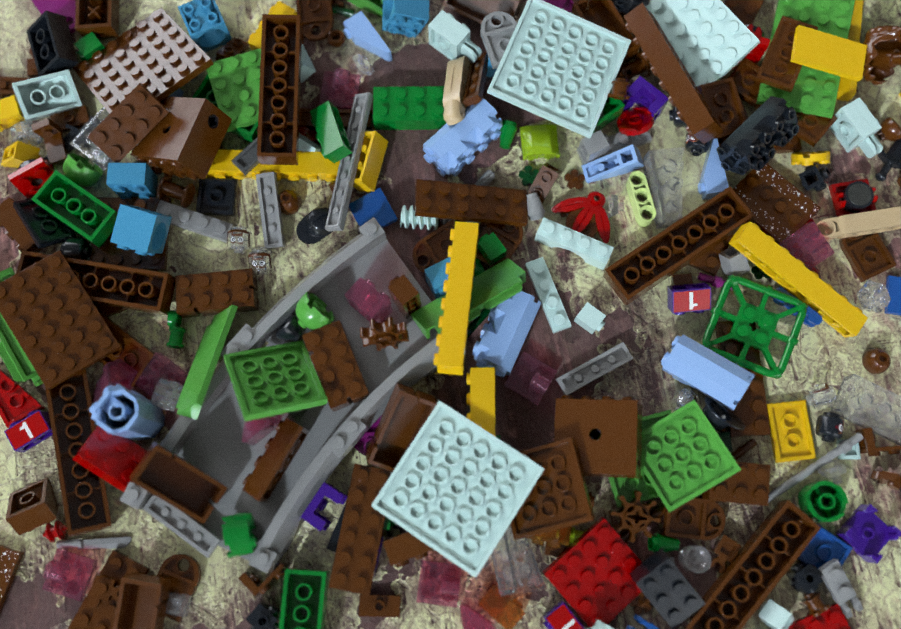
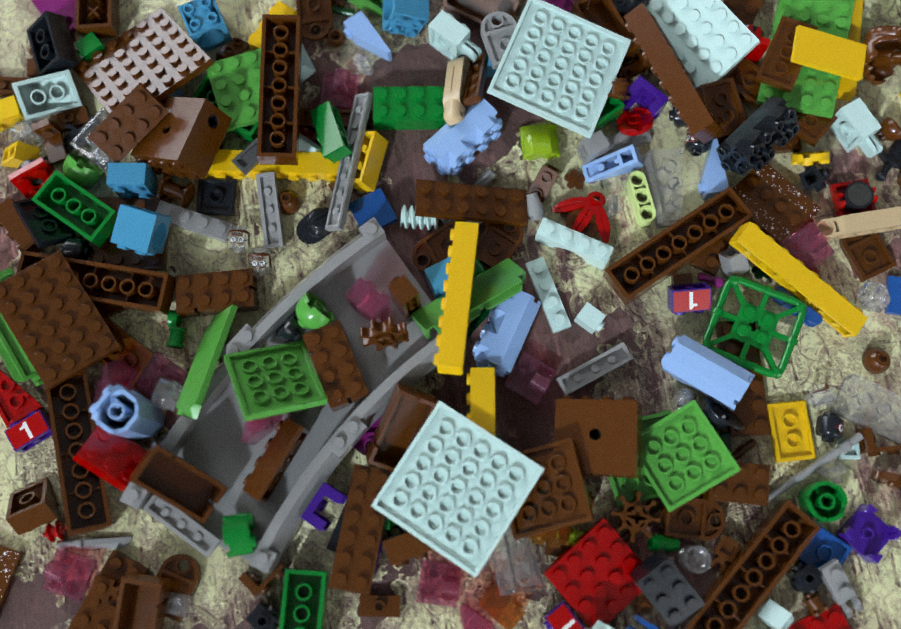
green brick [477,232,507,266] -> none
green cone [499,120,518,149] -> none
dark green plant [518,165,539,186] -> none

